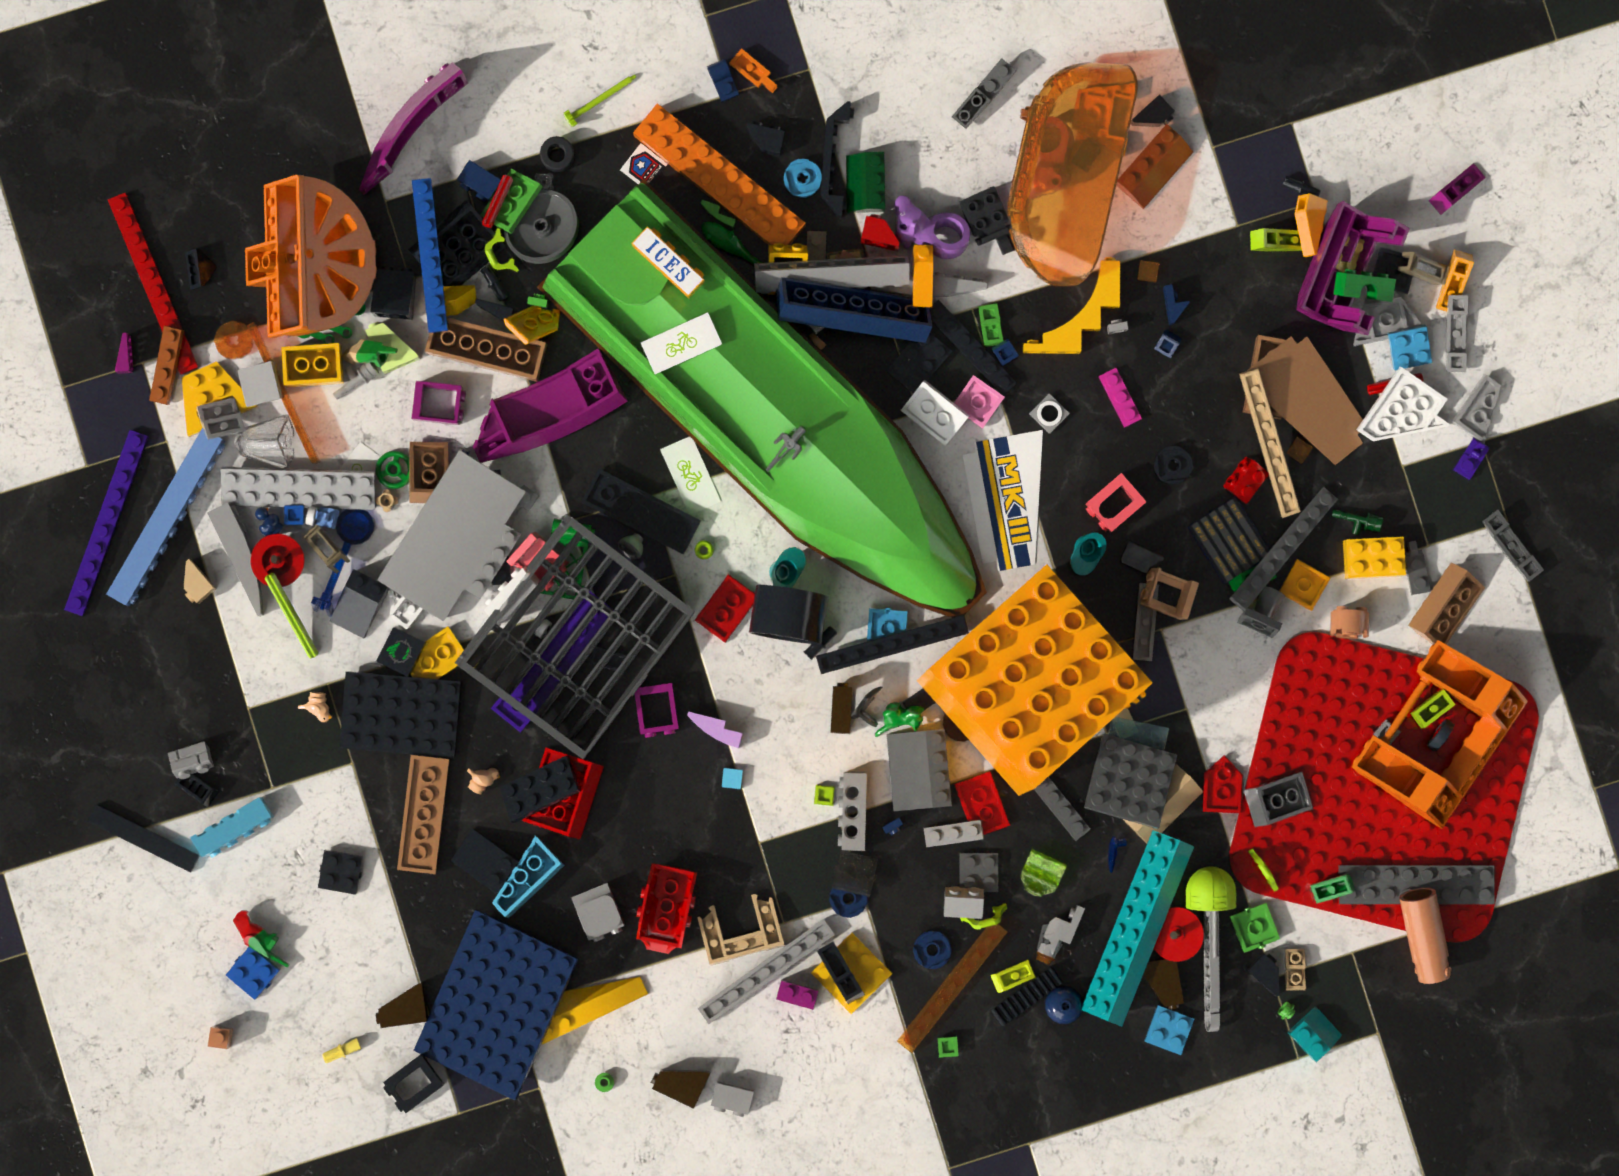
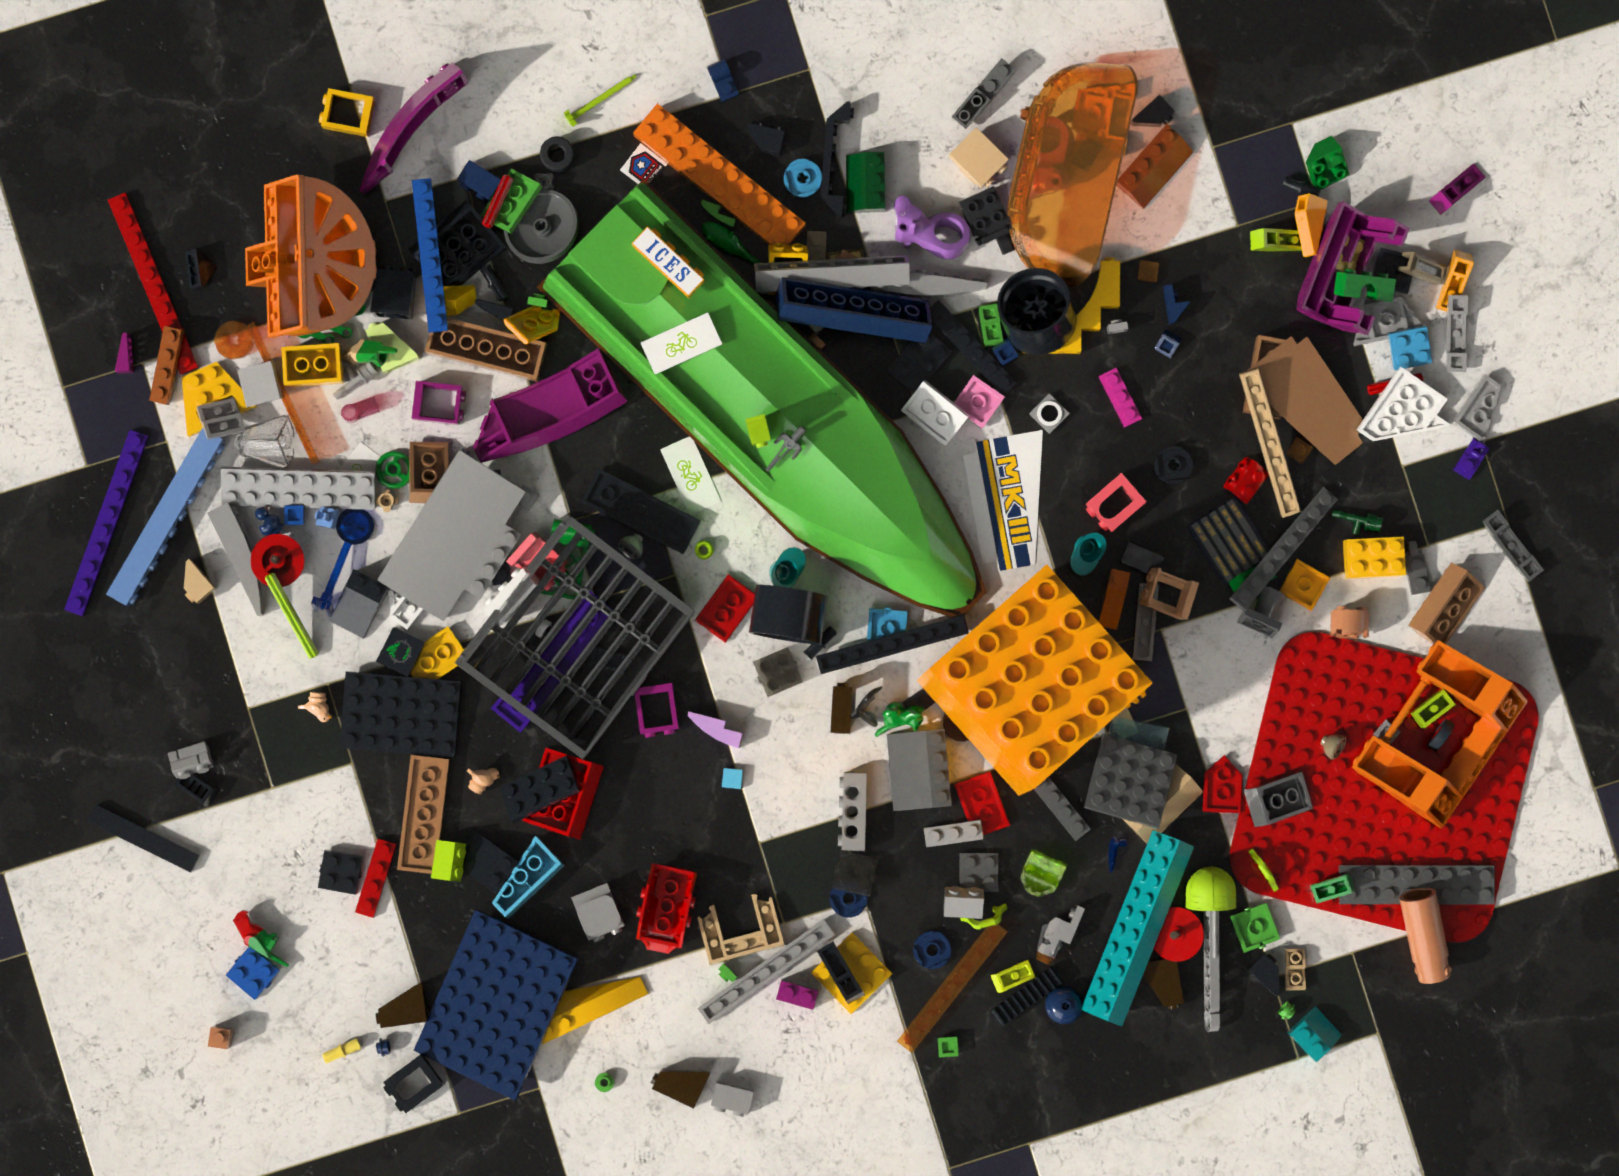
medium azure wedge [190,797,274,858] -> none
dark tan window [303,525,350,574] -> none
white tile [306,506,318,526] -> none
lime helmet [485,228,519,272] -> none
orange plate [729,48,778,93] -> none
lime tile [814,785,835,806] -> none
red slope [861,214,900,252] -> none
dark blue plate [882,818,903,835] -> none
light orange slope [912,245,933,307] -> none
dark azure plate [1144,1005,1194,1055] -> none
none -> yellow window [319,88,375,137]
none -> clear pink piece [341,396,380,423]
none -> red plate [355,838,397,918]
none -> dark blue plate [376,1038,391,1057]
none -> lime brick [431,840,466,882]
none -> bright green plate [718,963,738,982]
none -> lime slope [745,414,771,448]
none -> clear smoke plate [753,647,803,697]
none -> tan brick [949,127,1009,189]
none -> black wheel [997,268,1076,355]
none -> orange slope [1099,569,1130,630]
none -> green slope [1306,136,1350,190]
none -> dark tan brick [1320,734,1346,760]

